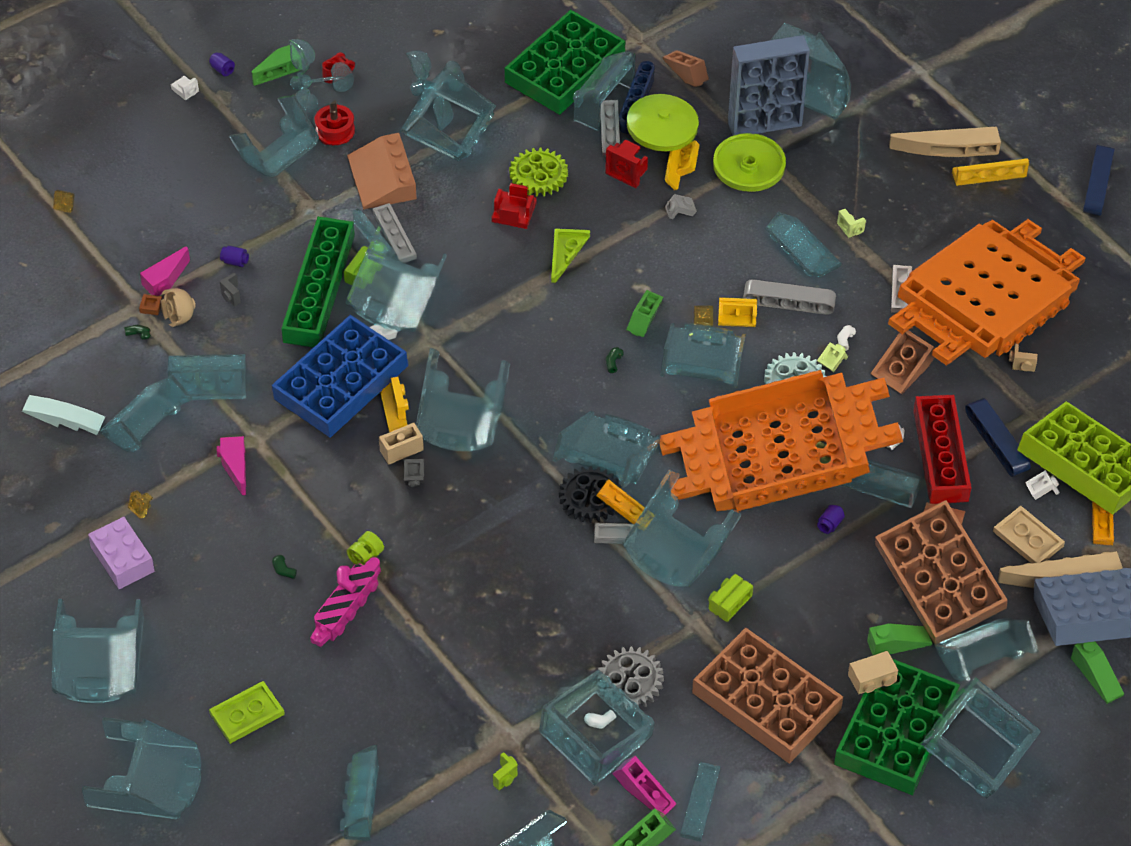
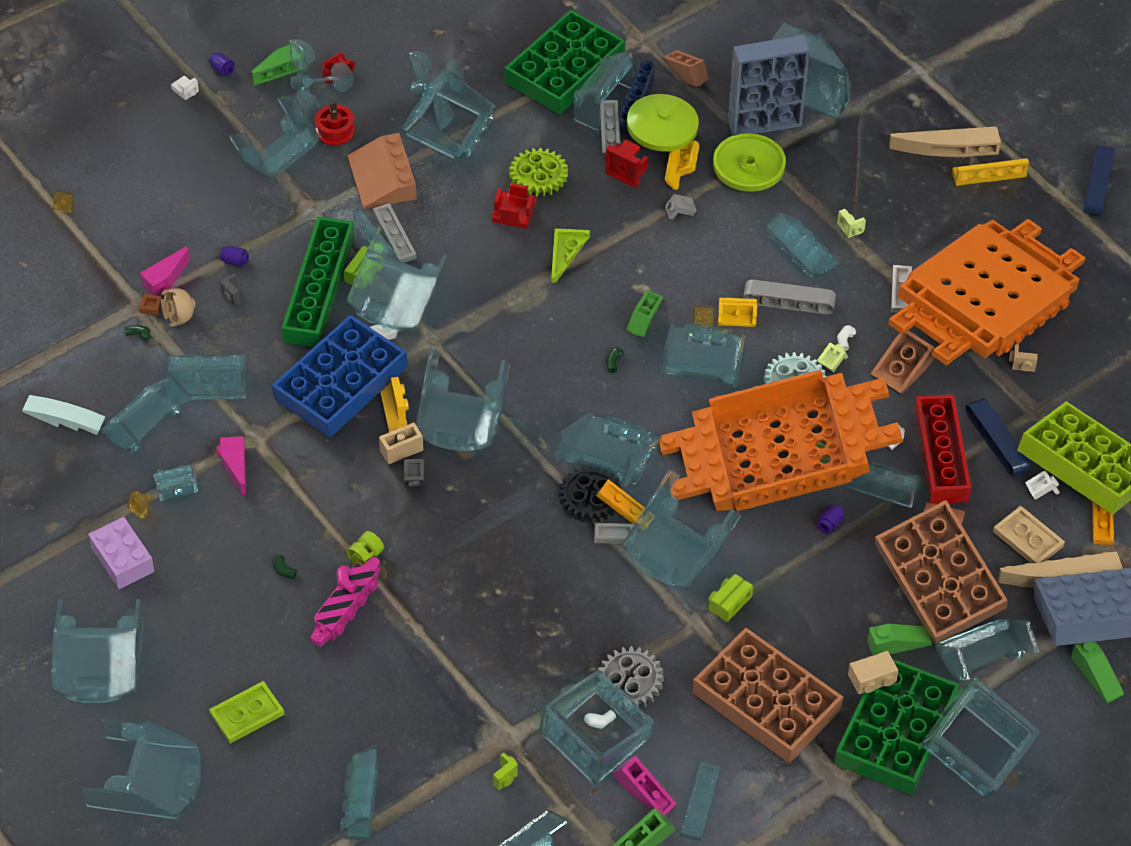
none -> clear light blue brick [153,464,198,501]

